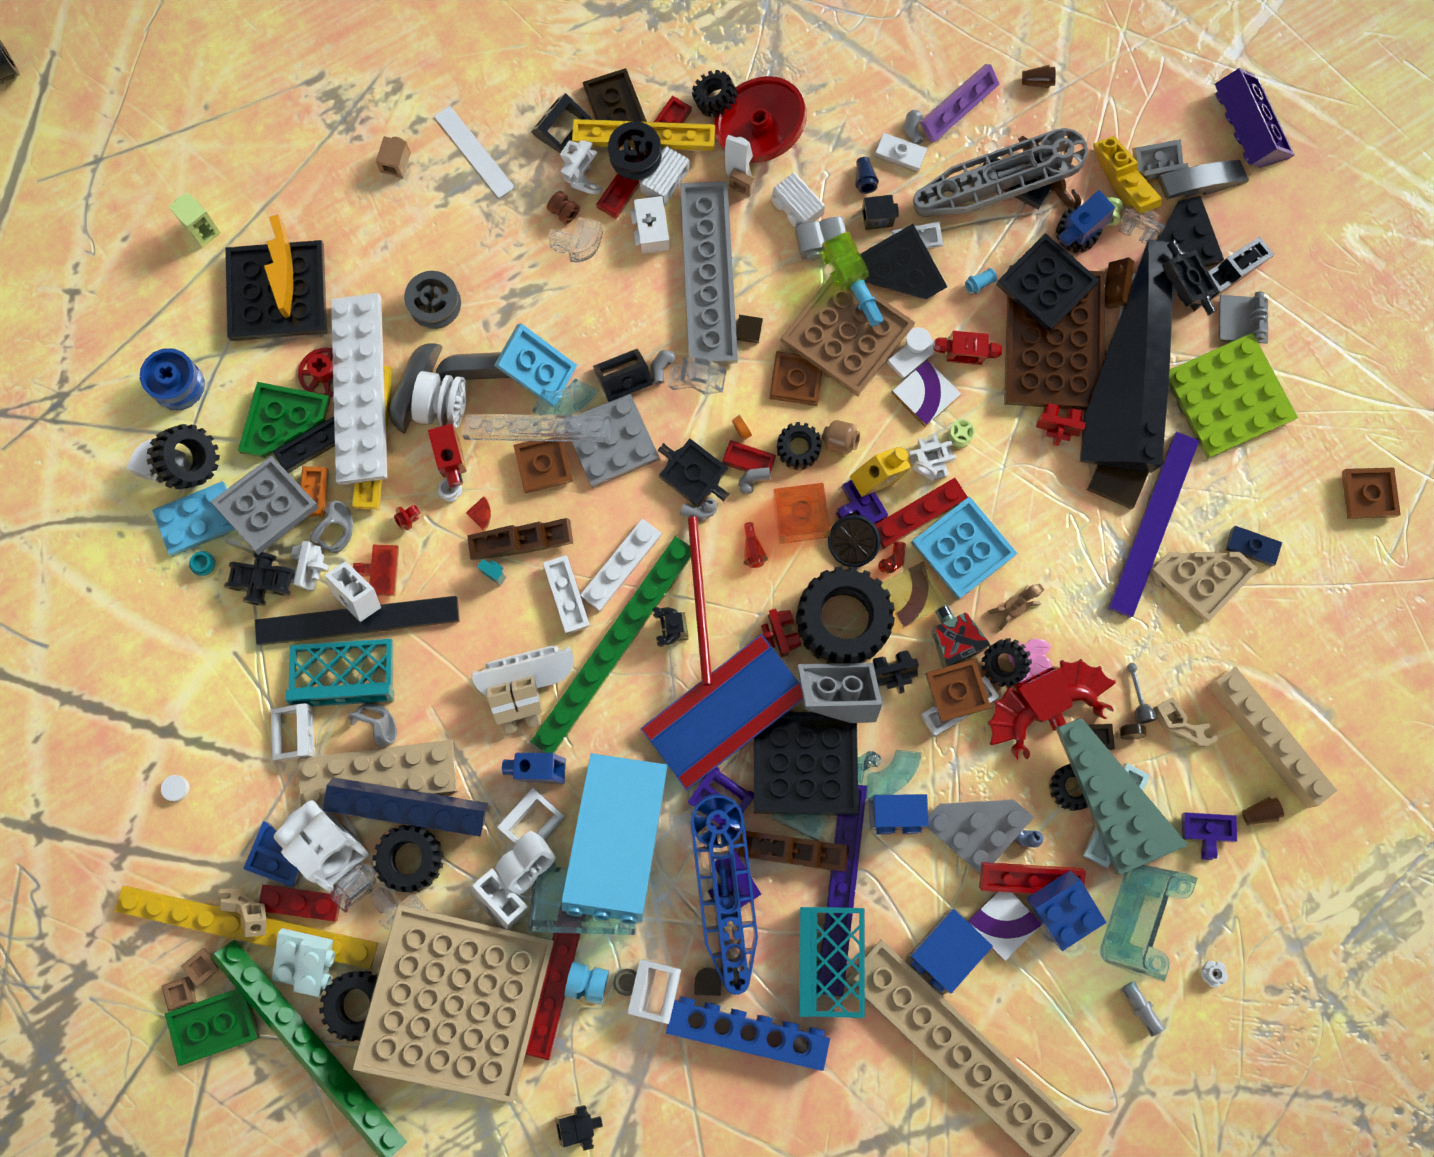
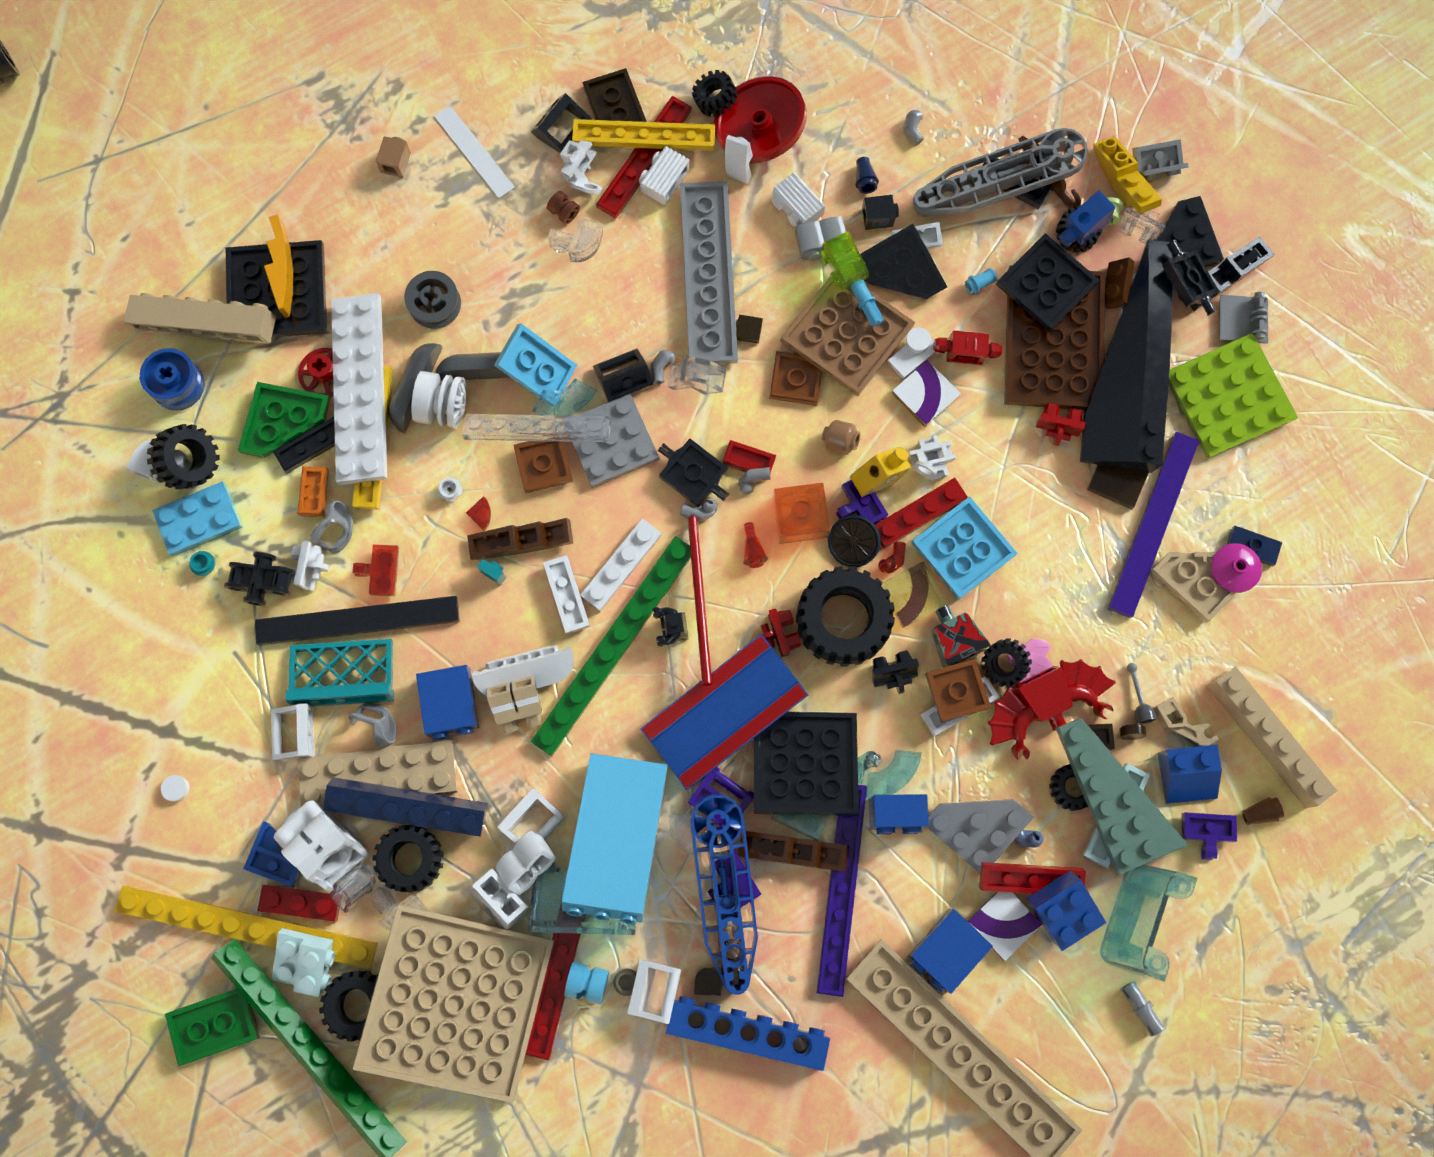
medium nougat tile [161,976,197,1012] -> none
yellowish green brick [169,192,221,247] -> none
medium nougat plate [181,948,220,987] -> none
light grey plate [211,456,319,555] -> none
tan piece [218,888,266,937] -> none
white brick [325,561,381,622] -> none
red plate [394,505,421,531] -> none
red torso [428,424,467,487] -> none
blue torso [502,753,566,784] -> none
black piece [555,1105,603,1151] -> none
black wheel [608,121,662,180] -> none
white brick [630,196,670,254] -> none
medium nougat tile [729,168,755,196] -> none
orange tile [731,415,752,440] -> none
black tyre [777,422,822,470] -> none
light grey slope [797,663,882,723] -> none
teal fence [799,907,865,1018] -> none
white plate [875,133,928,172] -> none
medium lavender plate [920,64,1000,142] -> none
yellowish green wheel [947,419,975,449] -> none
medium nougat piece [988,584,1045,630] -> none
reddish brown cone [1022,64,1056,89] -> none
dark grey slope [1158,160,1249,200] -> none
white plate [1201,961,1228,987] -> none
dark purple slope [1214,68,1295,168] -> none
dark orange plate [1342,467,1401,519] -> none
none -> tan brick [124,293,276,344]
none -> blue brick [416,665,479,740]
none -> blue slope [1157,745,1222,804]
none -> dark pink dish [1211,543,1262,593]

